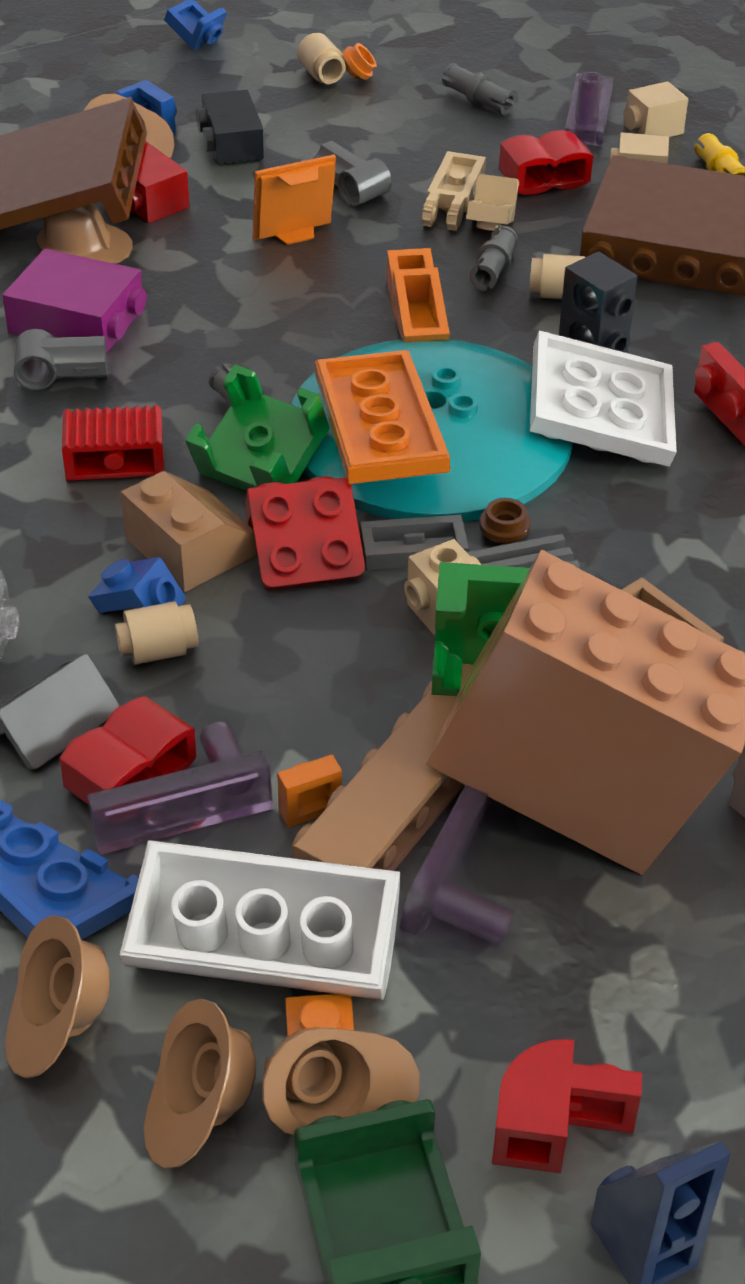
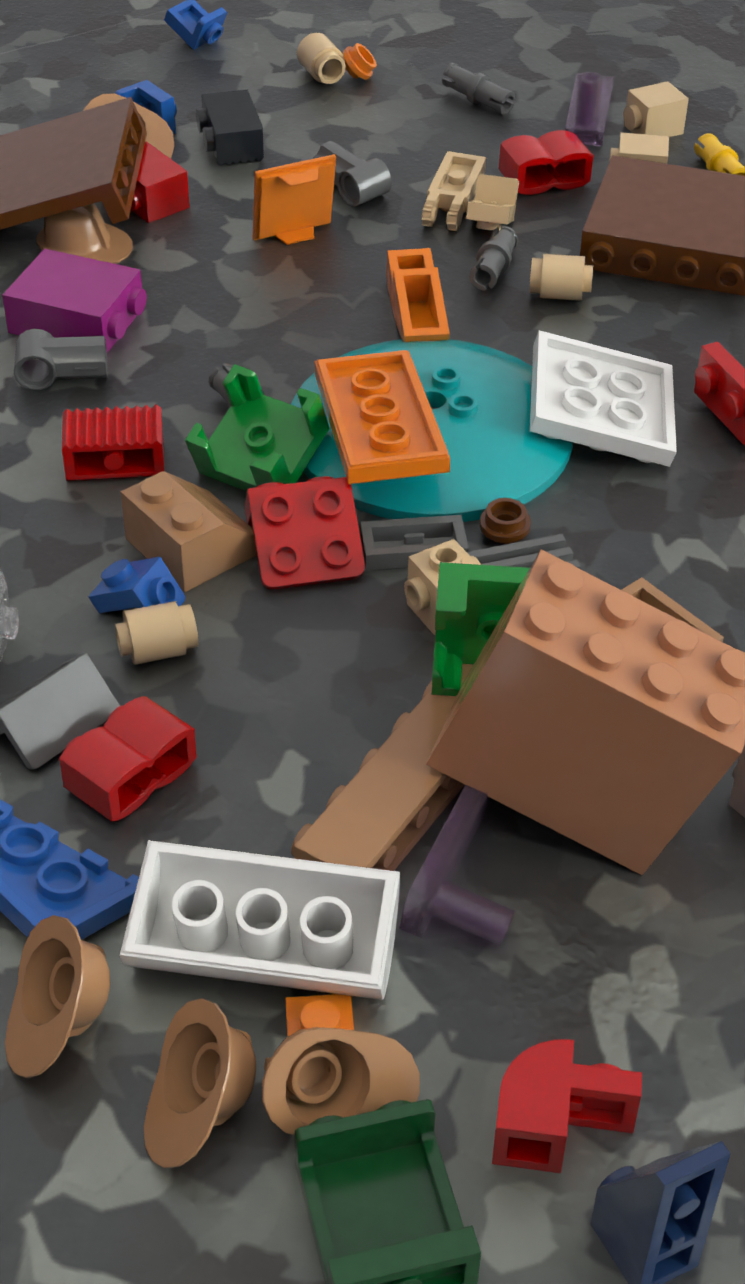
clear purple piece [87,722,273,854] -> none
orange plate [277,754,342,828] -> none
black brick [559,251,638,353] -> none

